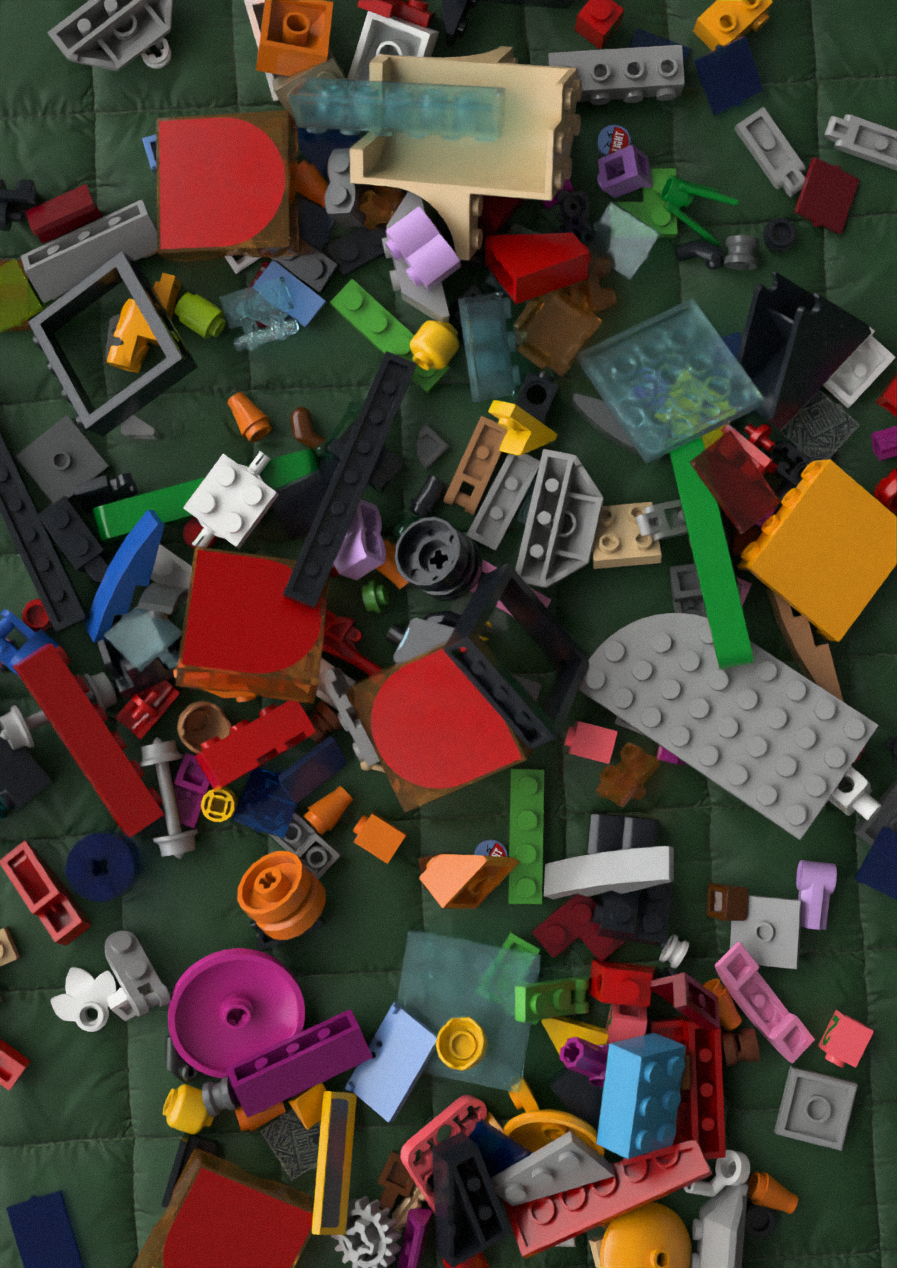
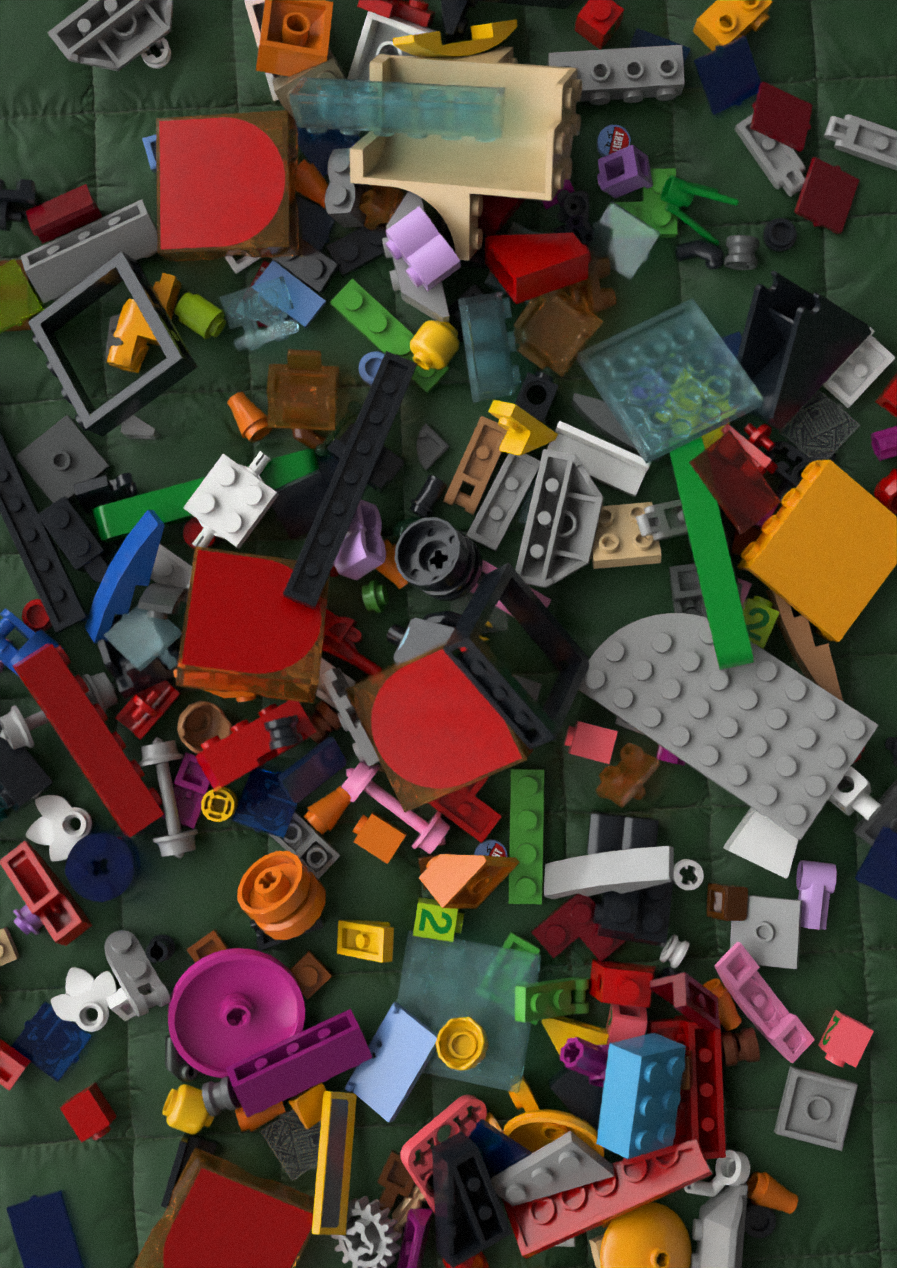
none -> clear blue piece [11,1001,92,1082]
none -> medium lavender plate [13,905,43,935]
none -> white plate [26,795,92,862]
none -> red brick [60,1082,116,1143]
none -> black pin [146,934,175,963]
none -> dark orange plate [186,928,230,963]
none -> black wheel [264,715,304,750]
none -> clear orange panel [267,349,339,430]
none -> dark orange plate [289,950,333,1000]
none -> yellow slope [337,920,394,963]
none -> bright pink piece [341,761,450,854]
none -> medium blue tile [359,351,385,386]
none -> yellow slope [392,19,518,58]
none -> lime brick [413,897,464,942]
none -> red plate [428,771,502,843]
none -> white panel [547,421,652,497]
none -> white bush [674,859,704,890]
none -> white torso [723,808,799,879]
none -> lime brick [742,596,780,649]
none -> dark red piece [750,81,813,152]

